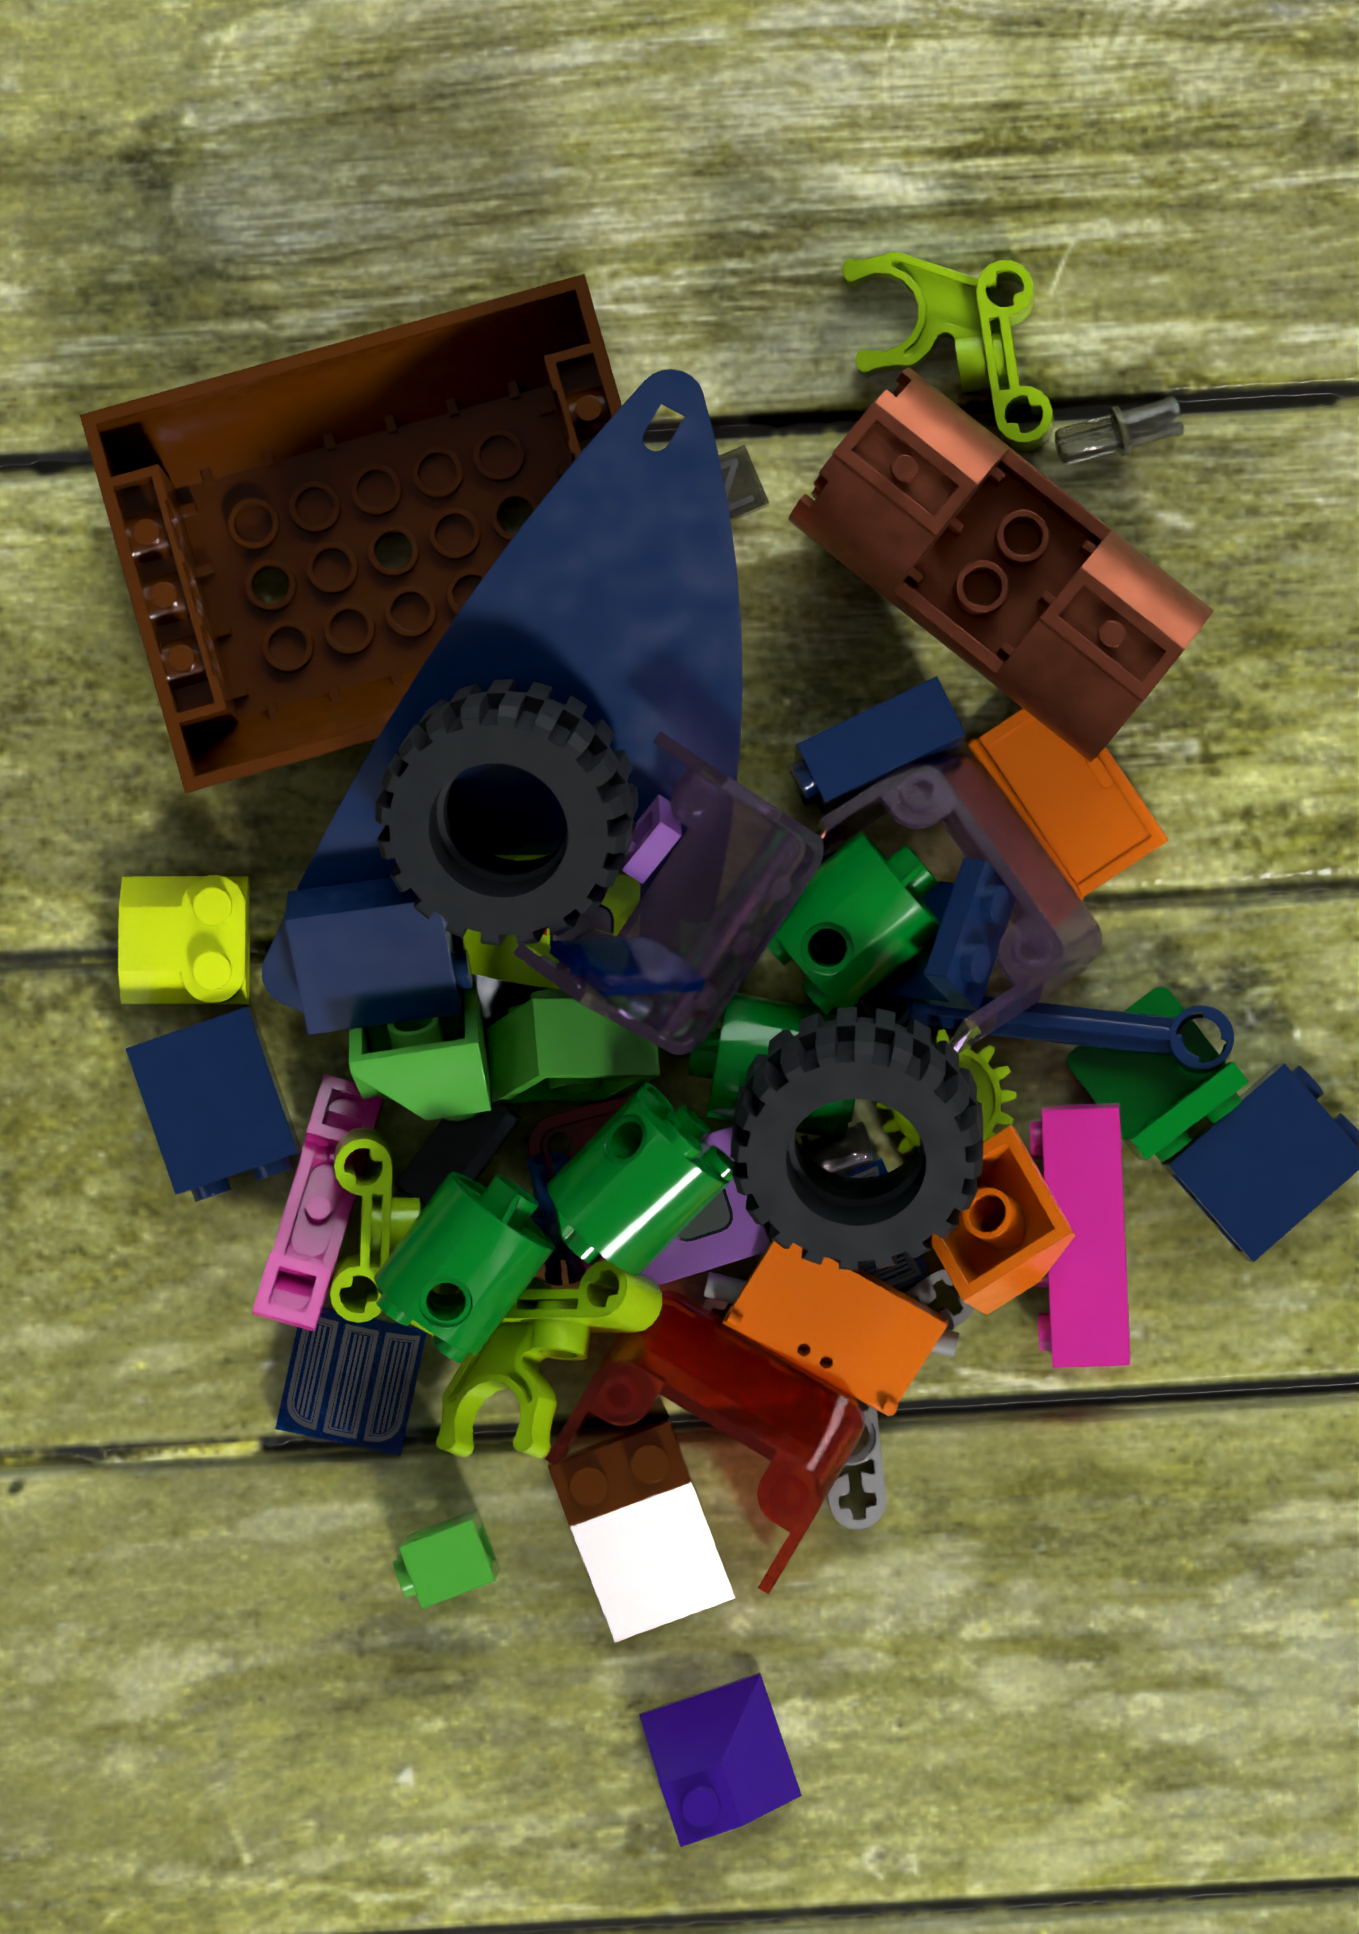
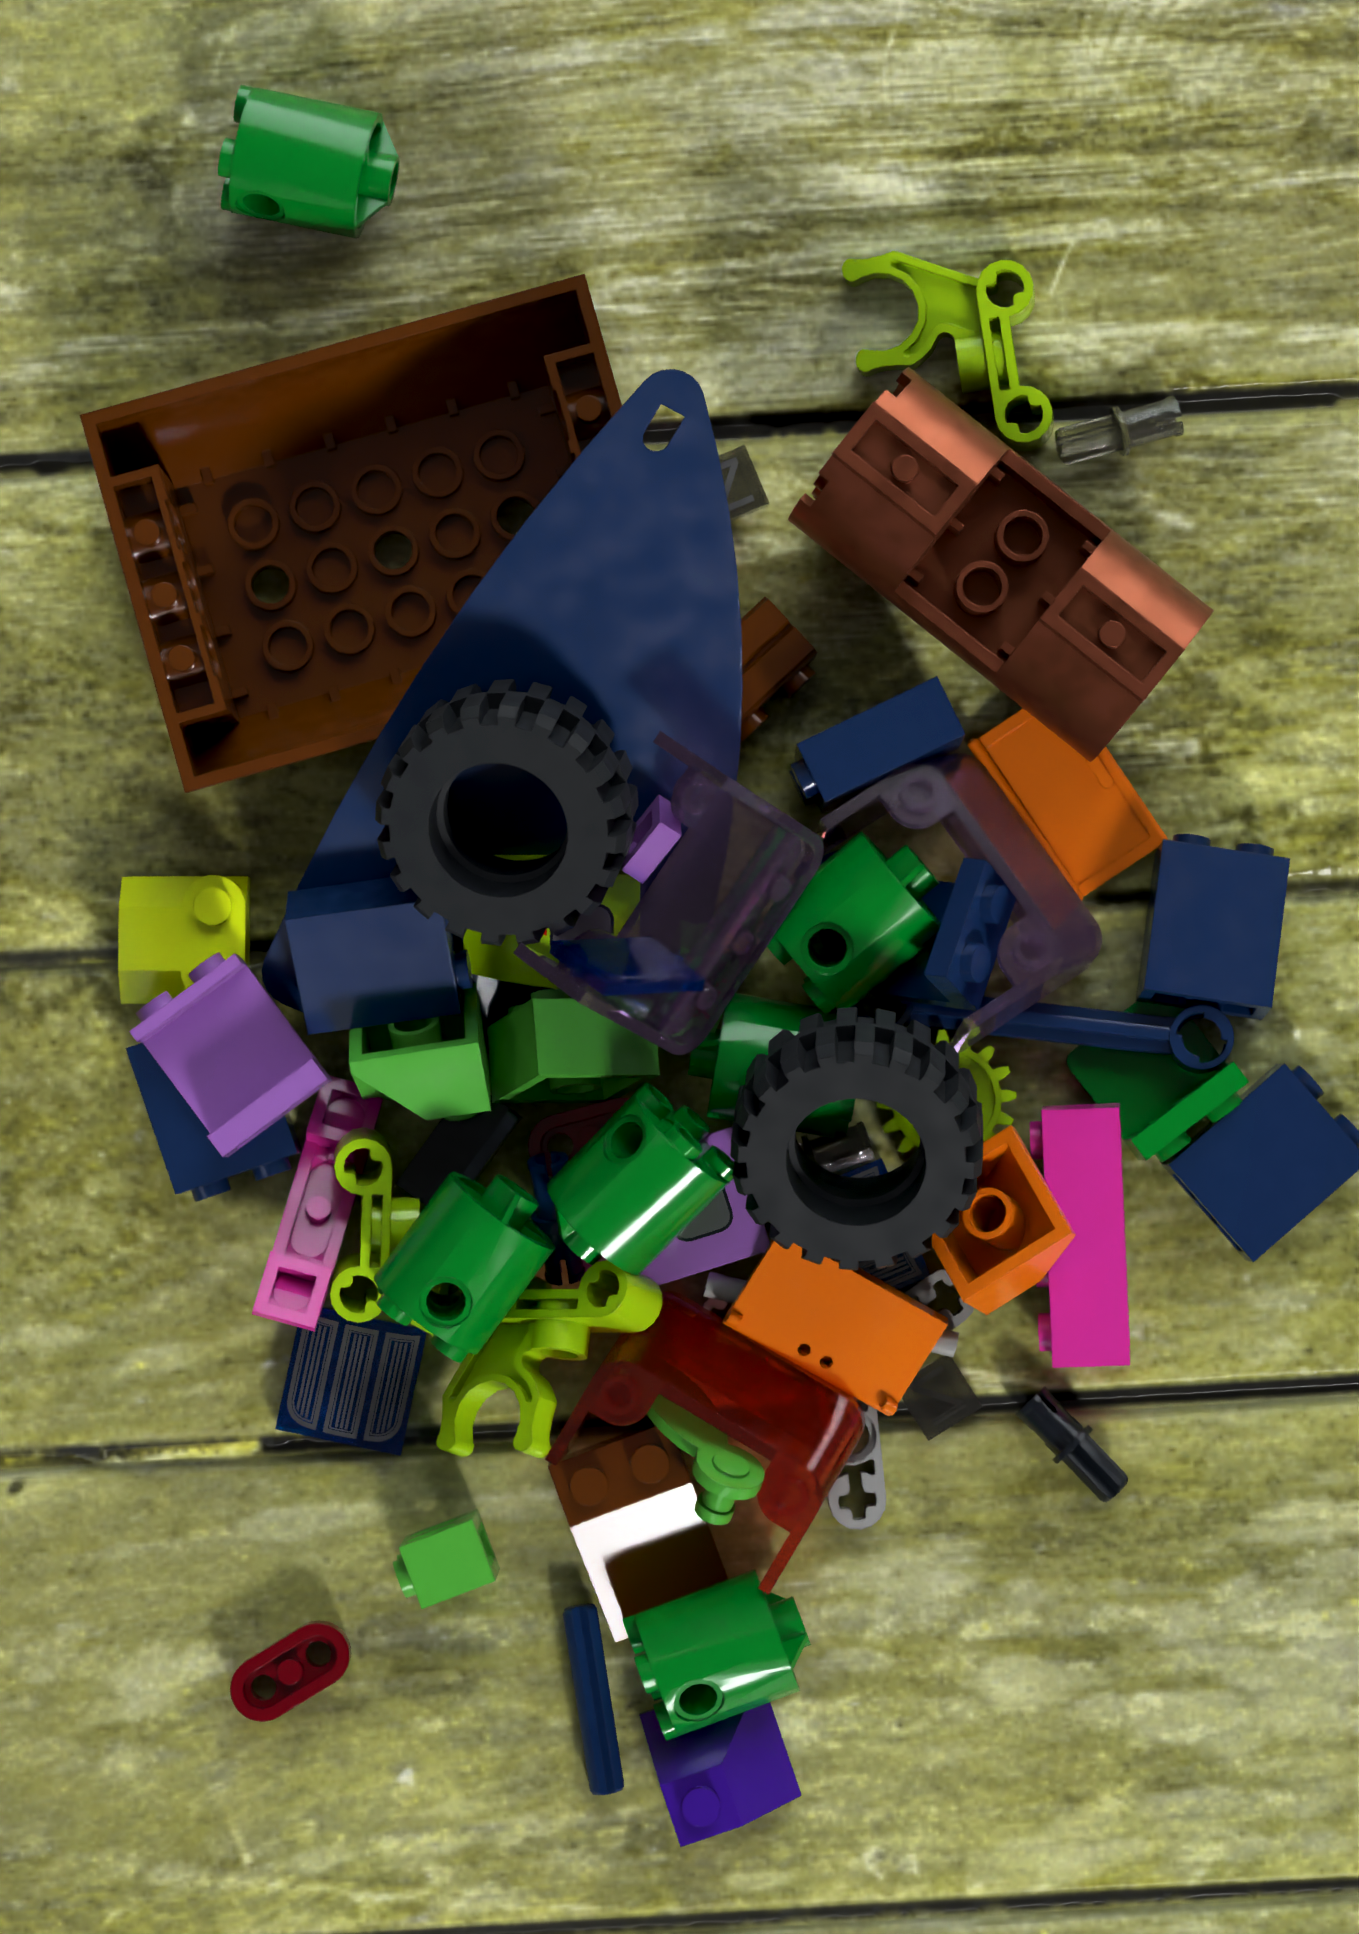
none -> medium lavender panel [129,952,332,1157]
none -> green cylinder [218,85,400,239]
none -> dark red plate [230,1620,351,1722]
none -> dark blue axle [563,1603,624,1795]
none -> bright green brick [617,1342,765,1525]
none -> green cylinder [622,1569,811,1741]
none -> reddish brown brick [741,597,818,742]
none -> clear smoke tile [902,1355,982,1441]
none -> black axle [1016,1386,1128,1502]
none -> dark blue brick [1136,834,1290,1020]

